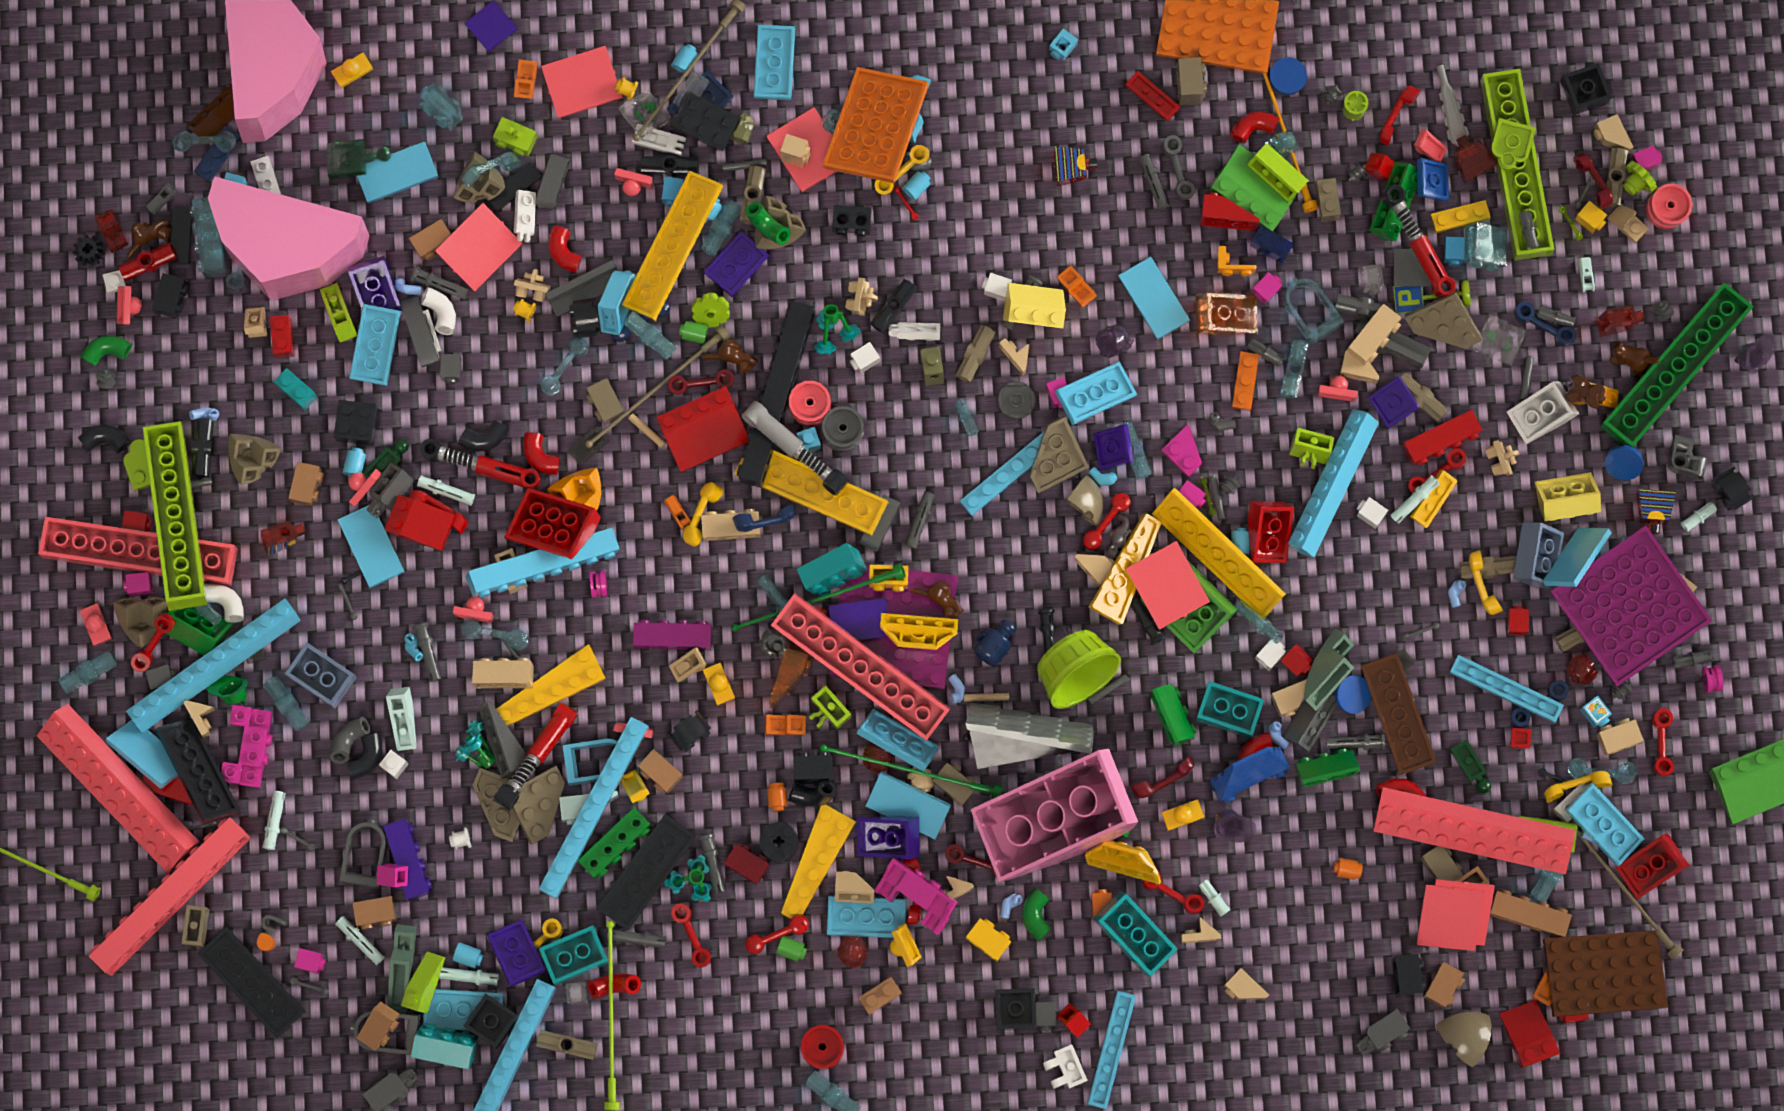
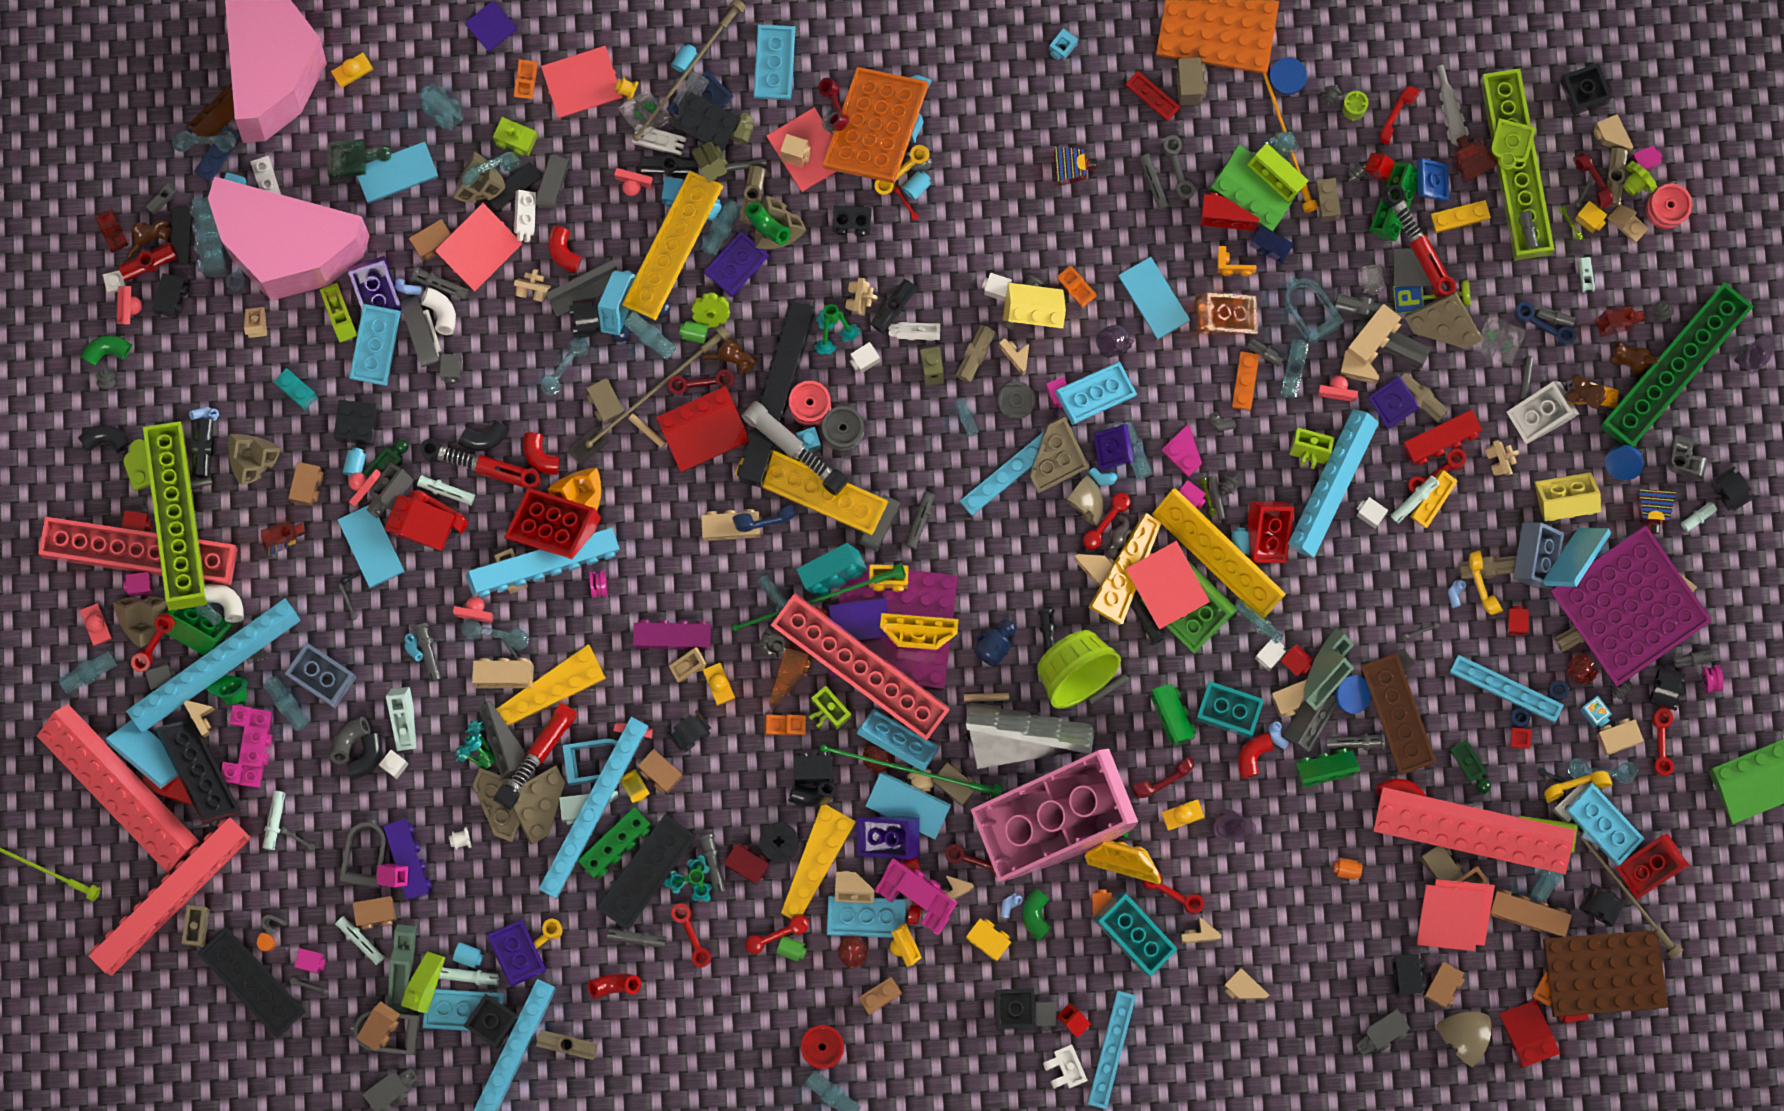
black gear [73,235,106,267] -> none
red brick [270,315,295,359] -> none
teal brick [411,1023,479,1069] -> none
yellow brick [513,299,537,323] -> none
teal brick [539,925,609,986] -> none
clear brick [566,982,588,1005] -> none
lime piece [604,921,620,1110] -> none
orange bar [664,495,691,530] -> none
yellow piece [683,482,723,547] -> none
orange brick [767,783,788,812] -> none
reddish brown animal [910,581,964,619] -> none
light blue arm [948,674,965,704] -> none
light aqua axle [1199,880,1231,917] -> none
blue wedge [1209,747,1290,804] -> none
red cylinder [1229,111,1280,143] -> none
dark pink brick [1252,272,1282,305] -> none
coral tile [1414,129,1447,163] -> none
dark azure brick [1443,237,1465,267] -> none
clear light blue brick [1464,222,1507,272] -> none
none -> olive brick [692,141,728,183]
none -> dark red piece [818,77,849,132]
none -> black brick [1579,883,1626,926]
none -> black brick [1649,667,1686,711]

